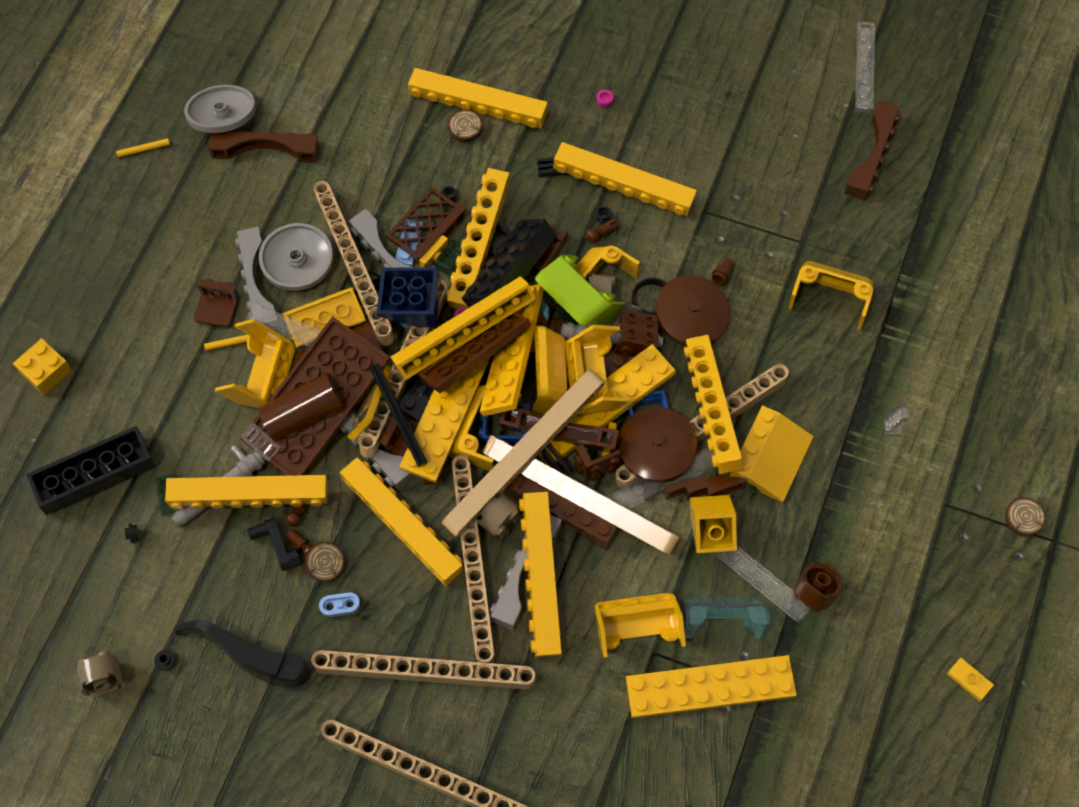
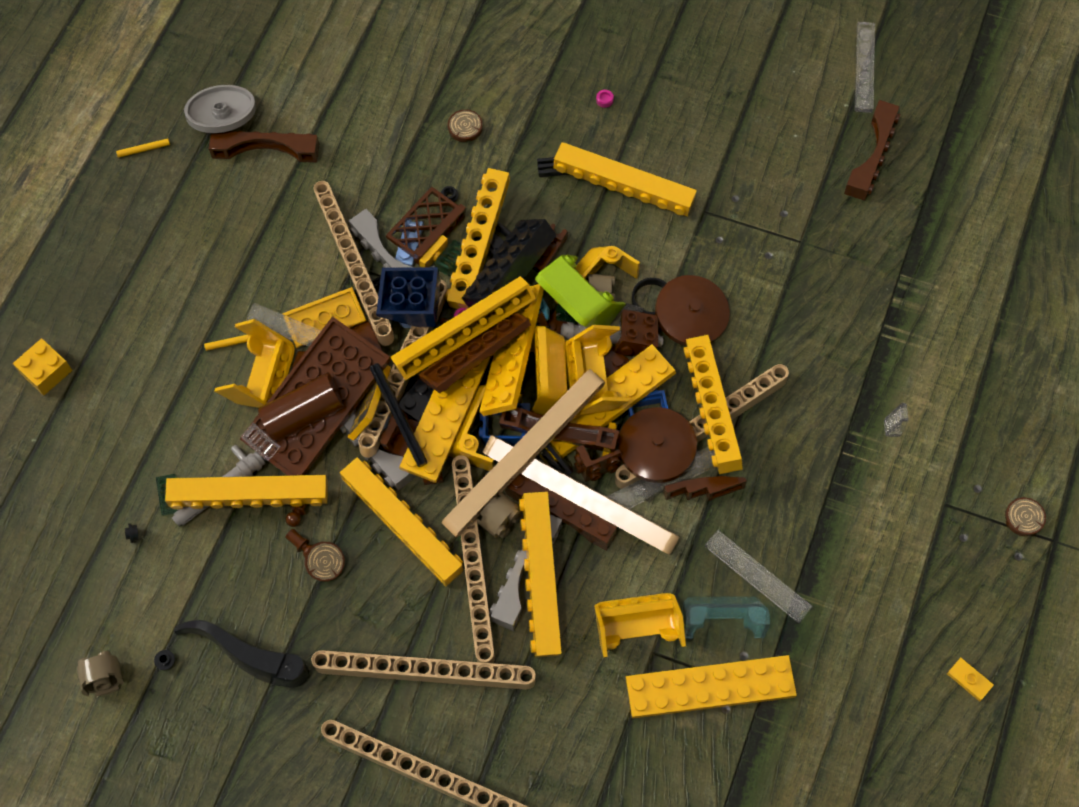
black brick [26,426,156,515] -> none
reddish brown bracket [194,279,239,327] -> none
light grey arch [235,227,280,331] -> none
black beam [247,517,301,571] -> none
light grey dish [259,223,333,291] -> none
light blue plate [319,592,360,617] -> none
yellow brick [408,68,548,129] -> none
reddish brown pin [585,218,619,243] -> none
black plate [594,206,612,224] -> none
yellow slope [690,495,737,553] -> none
reddish brown cone [712,258,735,285] -> none
yellow piece [730,405,814,503] -> none
yellow windscreen [788,261,874,330] -> none
reddish brown brick [794,562,843,612] -> none

